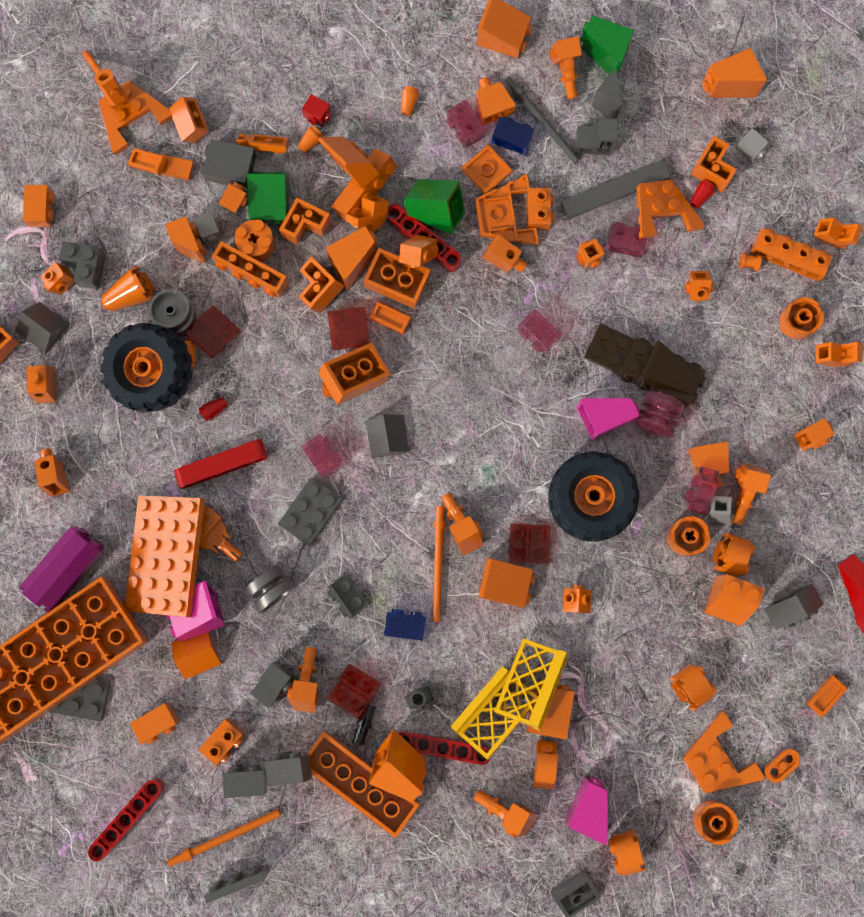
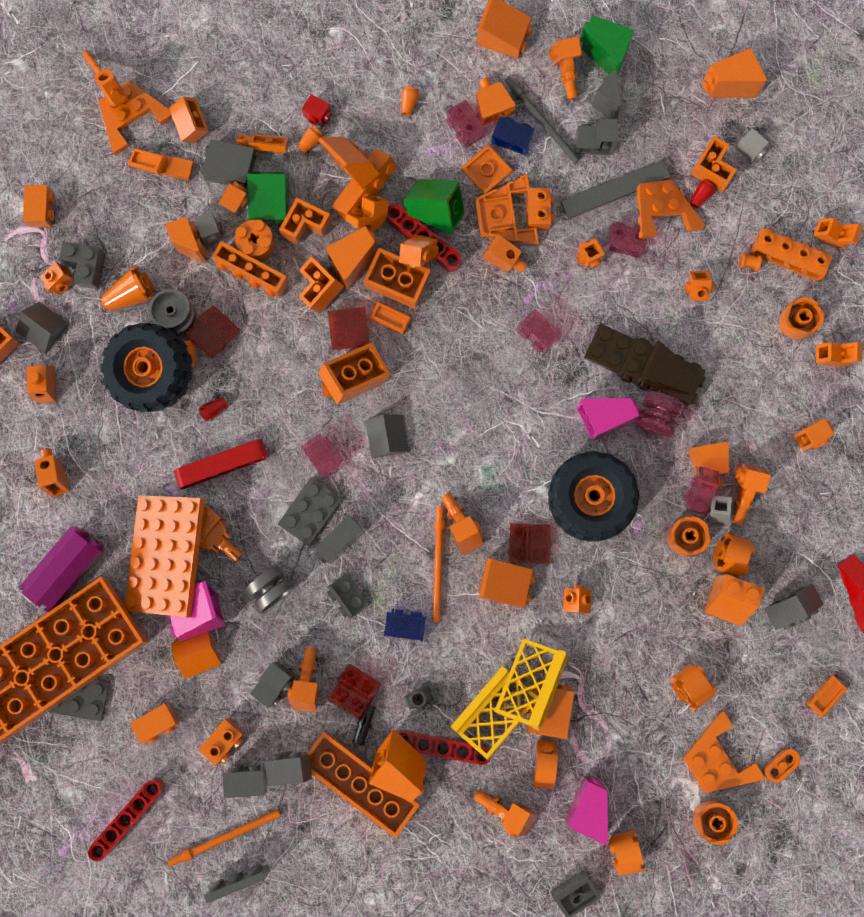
none -> dark grey brick [314,515,364,564]

